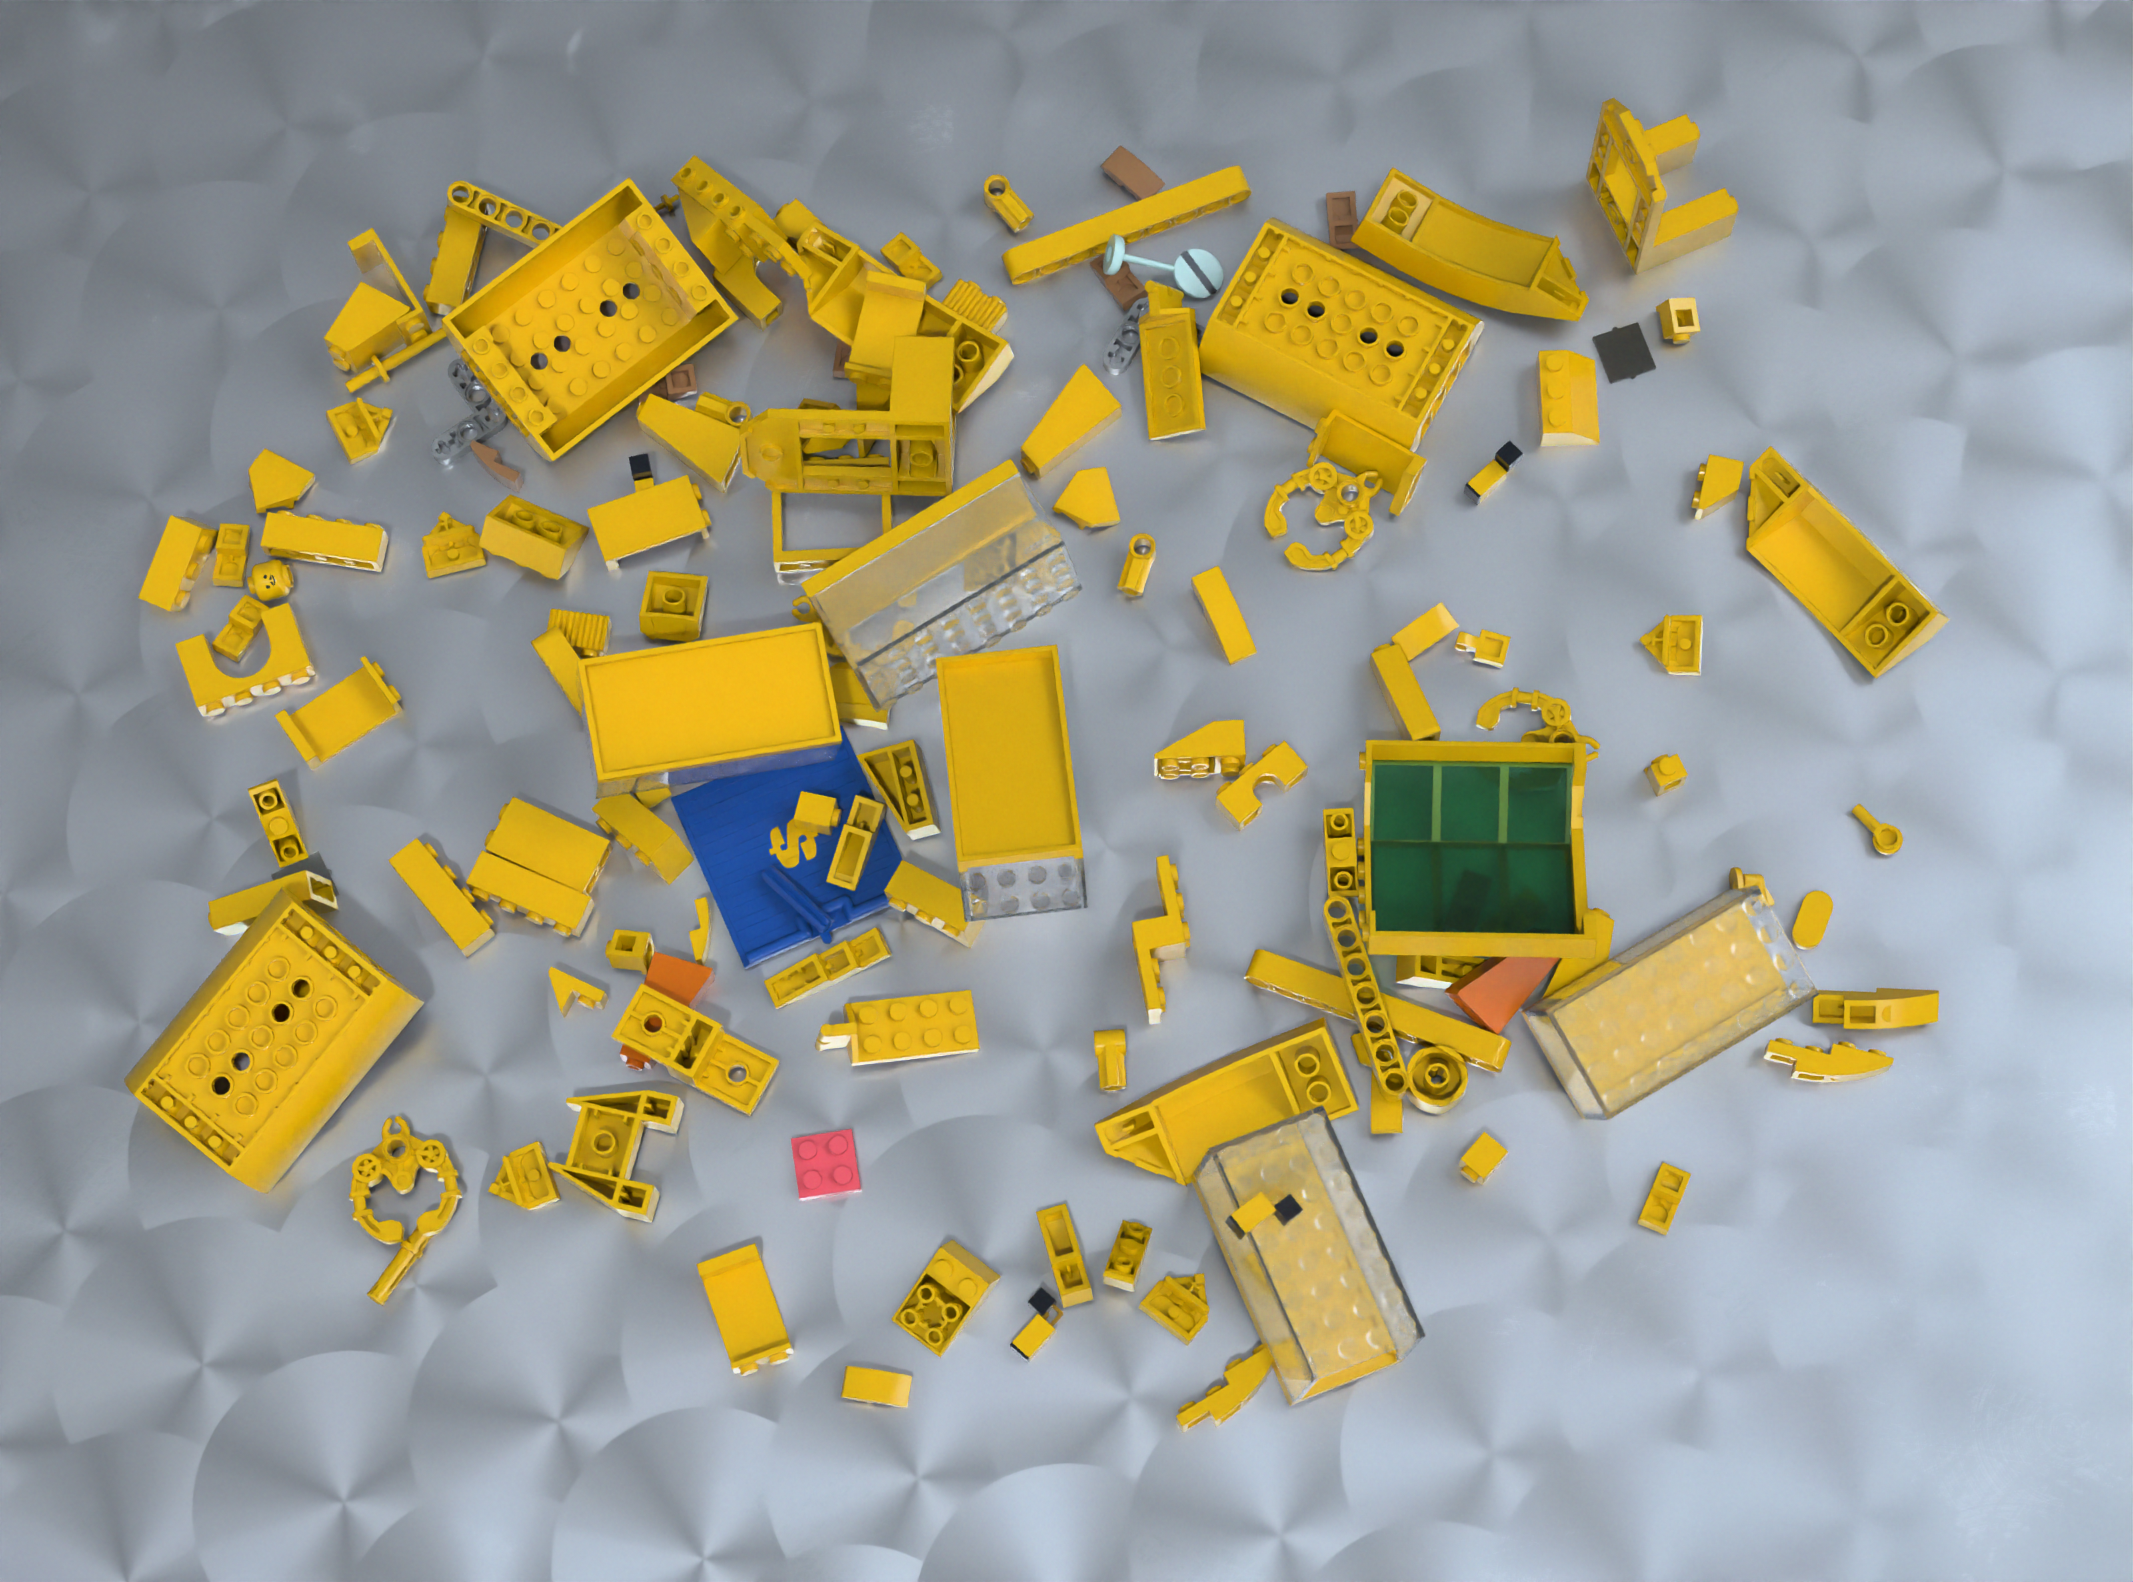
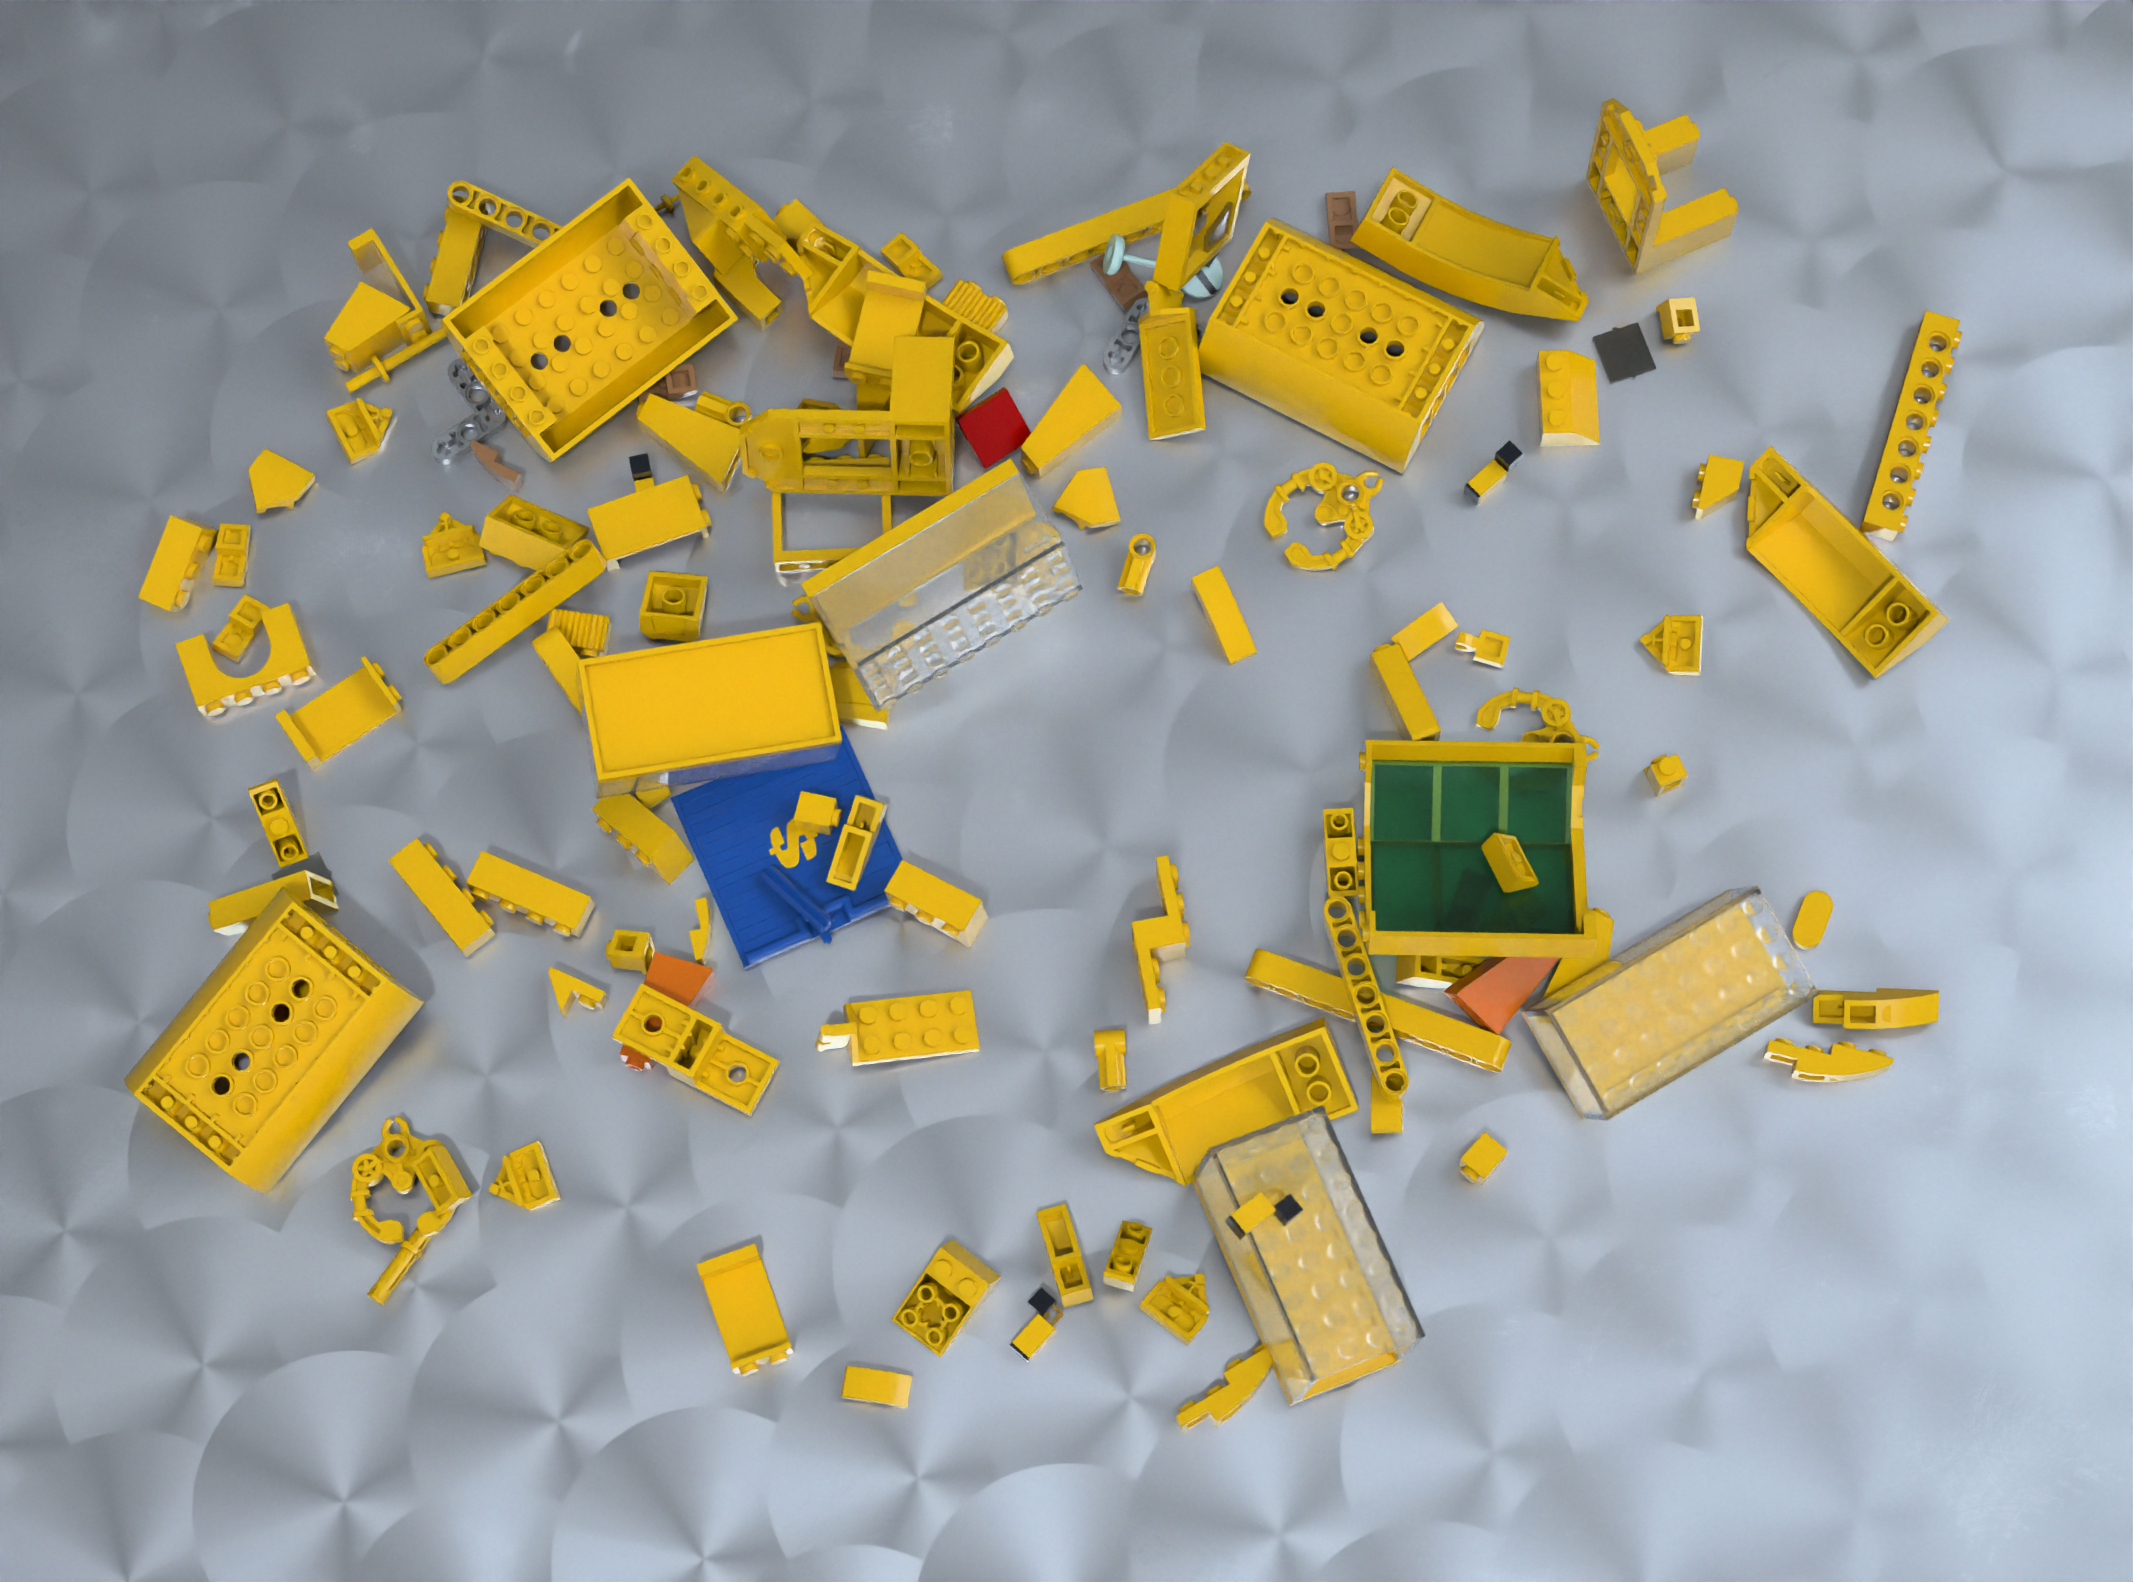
yellow head [247,559,294,601] -> none
yellow brick [260,510,388,572] -> none
yellow panel [484,797,613,896] -> none
yellow wedge [548,1090,684,1223] -> none
yellow slope [764,927,892,1009] -> none
coral plate [791,1129,861,1201] -> none
yellow wedge [856,739,941,840] -> none
yellow piece [936,644,1088,922] -> none
yellow piece [984,174,1034,232] -> none
medium nougat slope [1100,145,1165,201] -> none
yellow slope [1154,720,1246,780] -> none
yellow arch [1215,741,1308,831] -> none
yellow panel [1306,409,1427,517] -> none
yellow arm [1350,1033,1391,1068] -> none
yellow brick [1406,1045,1468,1114] -> none
yellow slope [1637,1162,1691,1236] -> none
yellow piece [1729,867,1775,907] -> none
yellow plate [1851,804,1903,855] -> none
none -> yellow slope [411,1145,472,1215]
none -> yellow beam [423,539,607,684]
none -> red tile [955,387,1031,469]
none -> yellow window [1152,142,1251,292]
none -> clear smoke piece [1203,201,1233,268]
none -> yellow slope [1481,833,1539,893]
none -> yellow brick [1860,310,1962,542]

